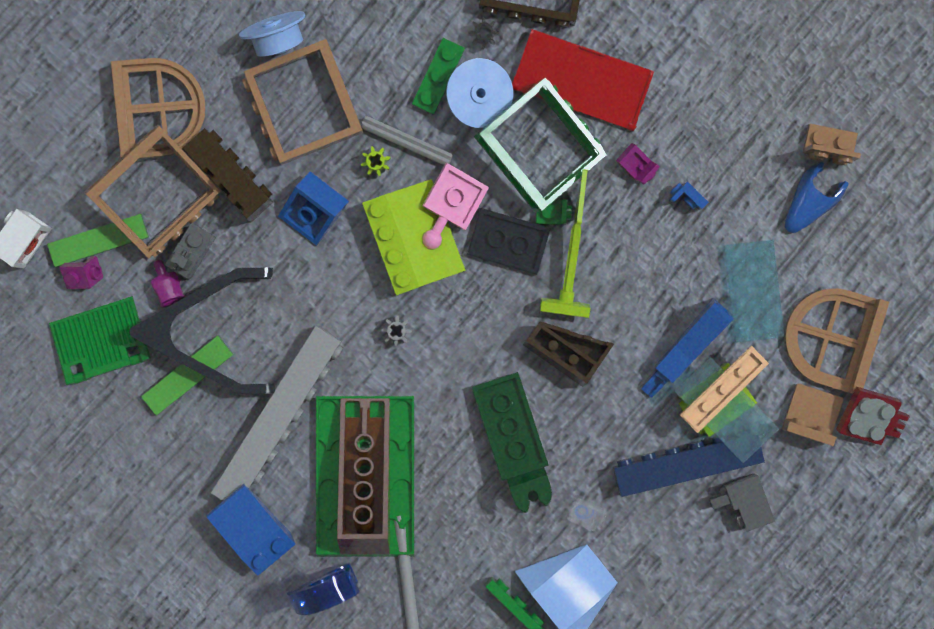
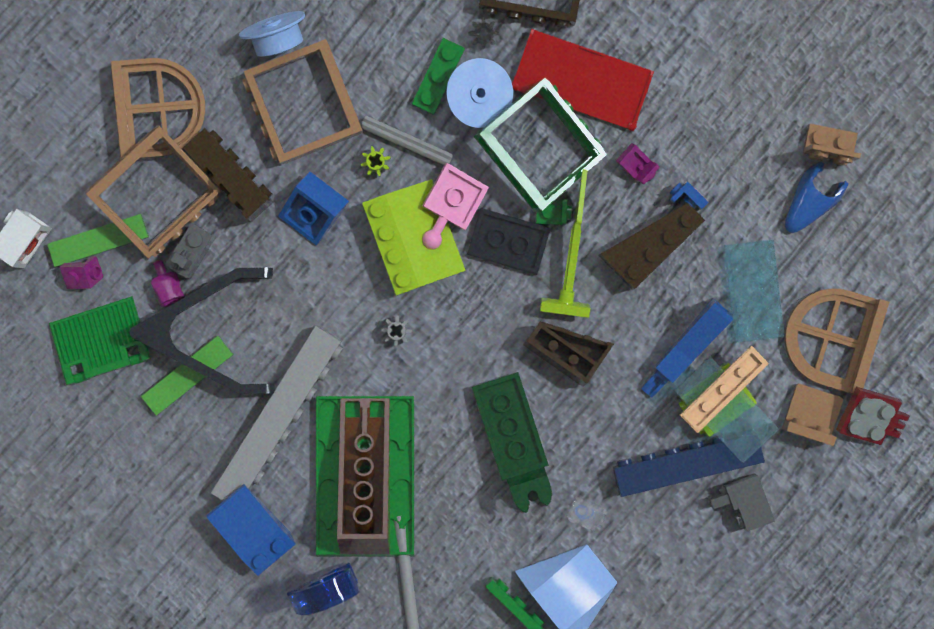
none -> dark brown wedge [598,203,705,290]

